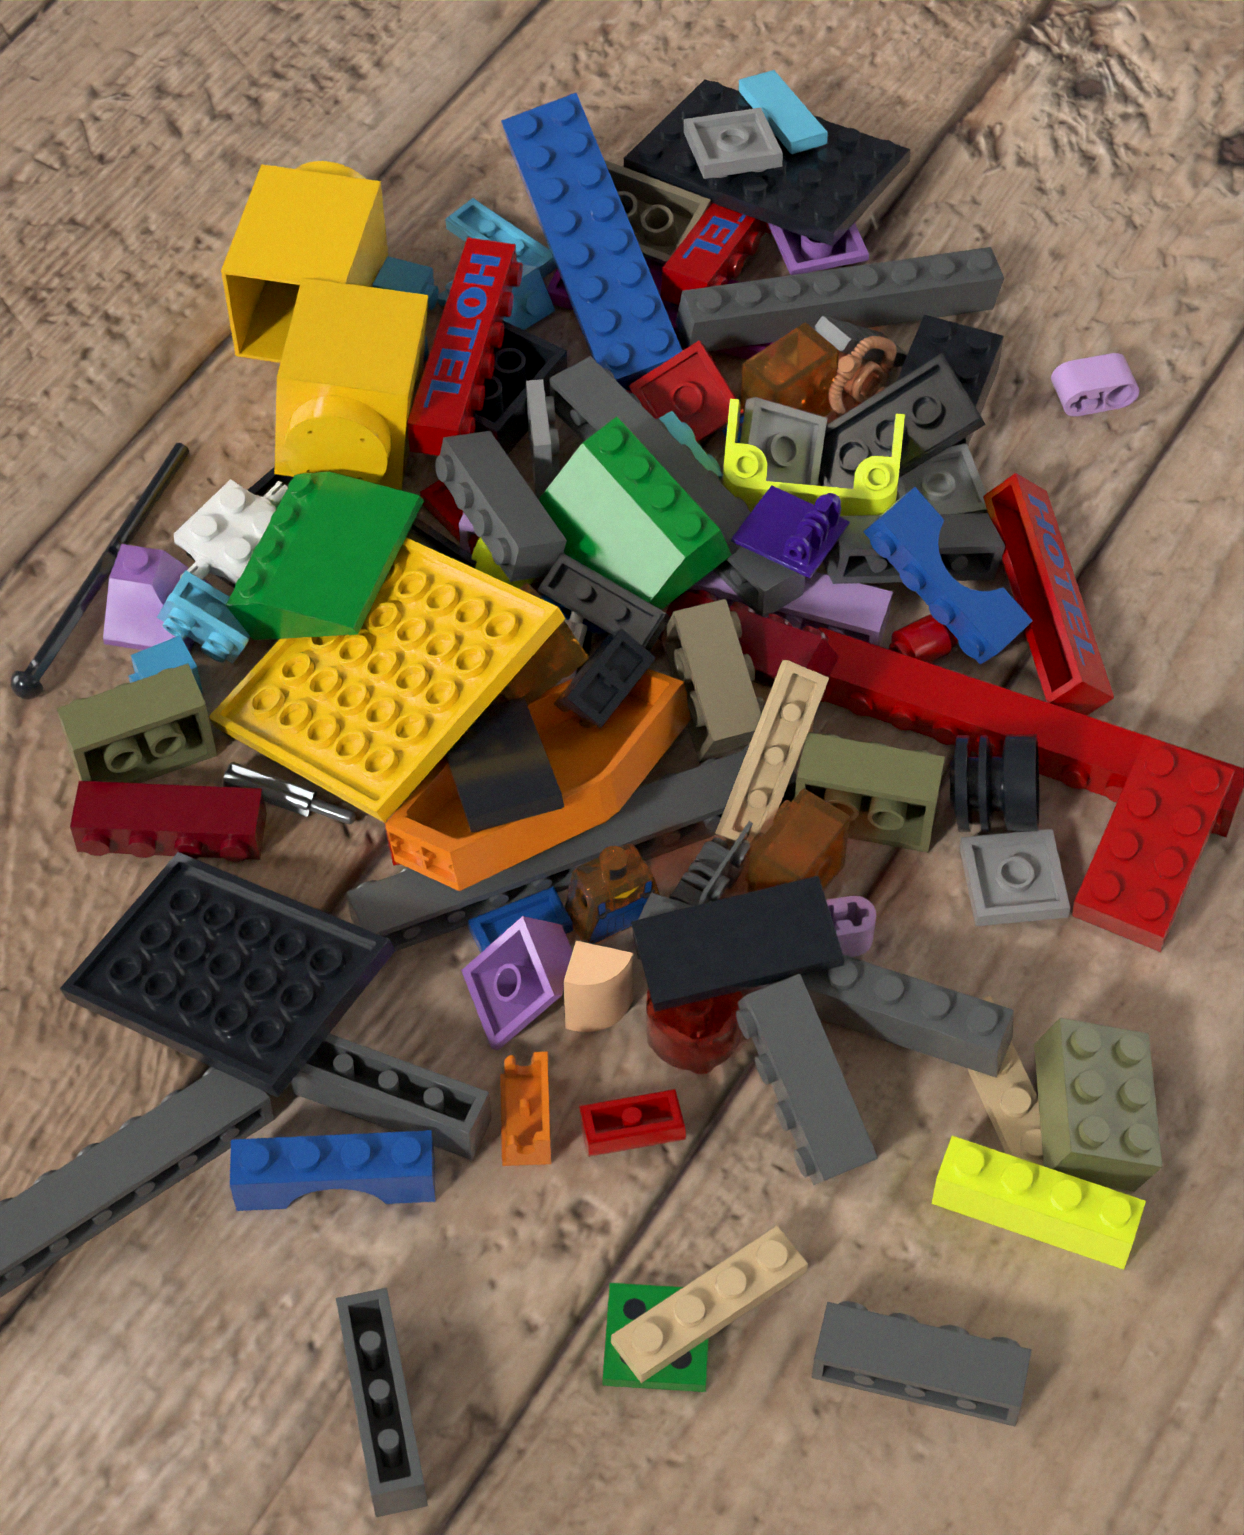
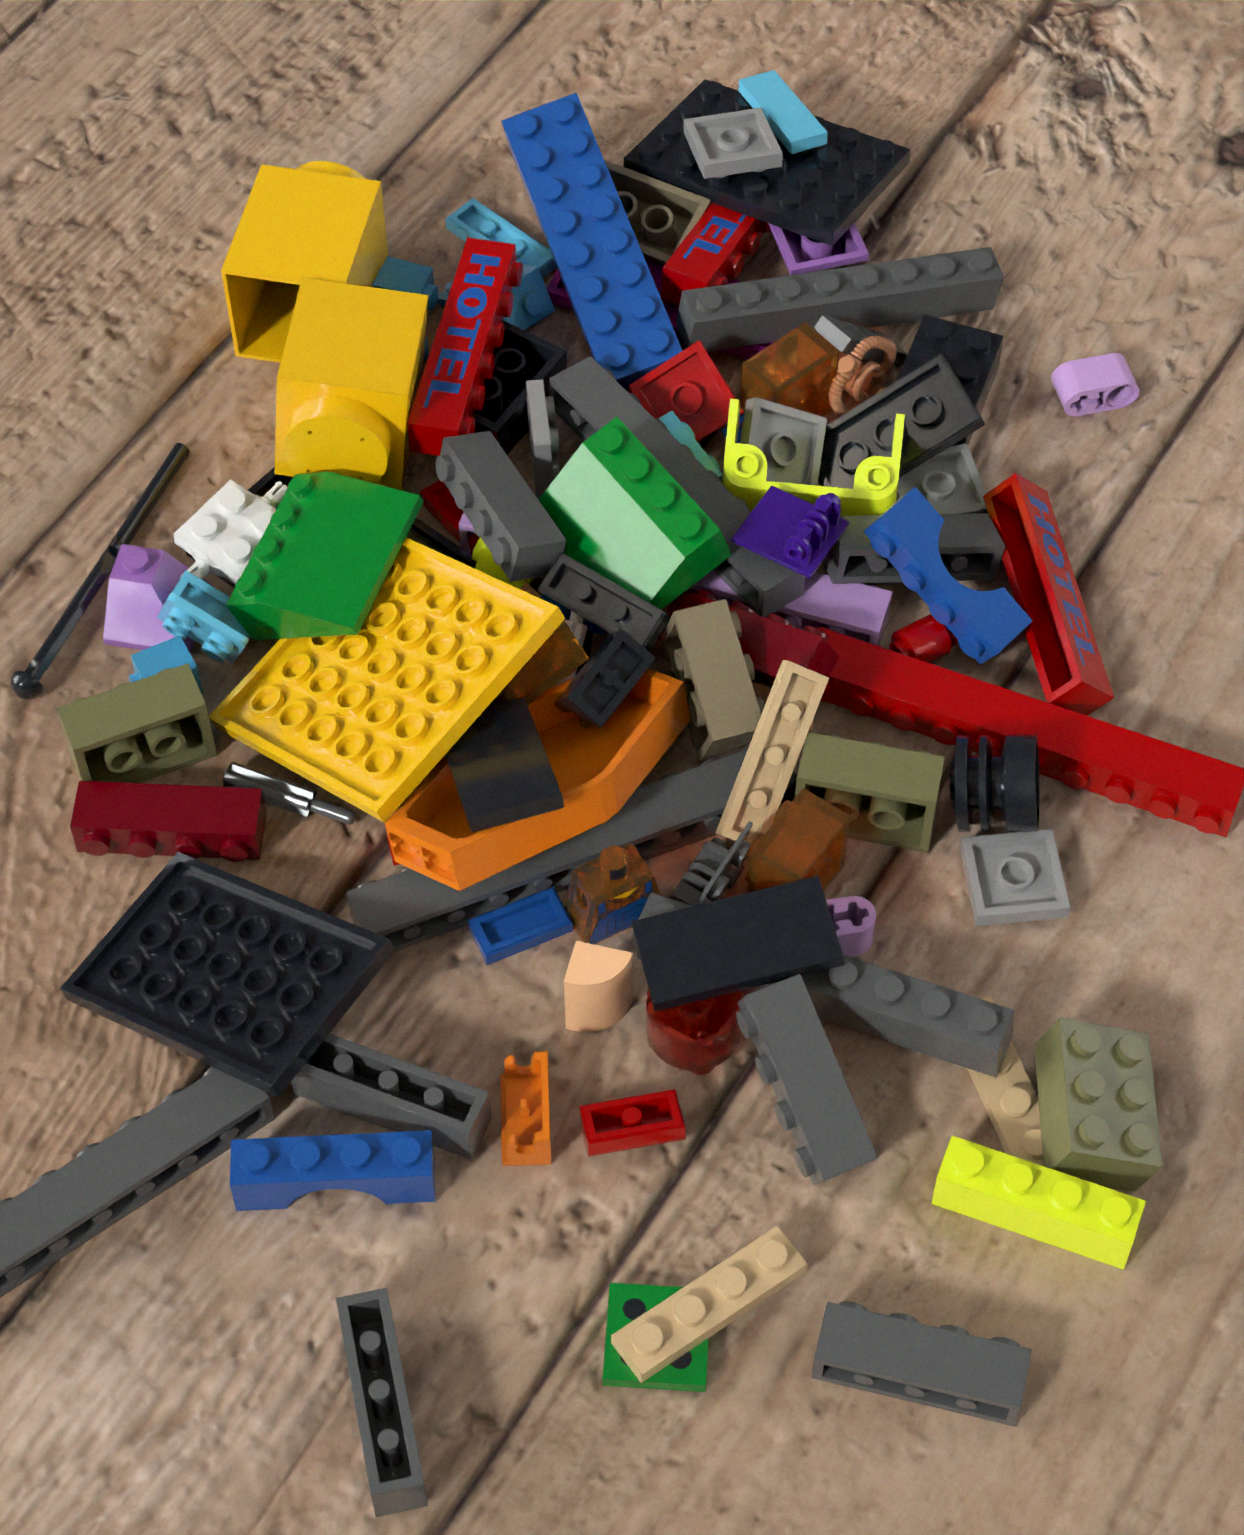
medium lavender slope [461,916,573,1050] -> none
red brick [1072,735,1235,952] -> none

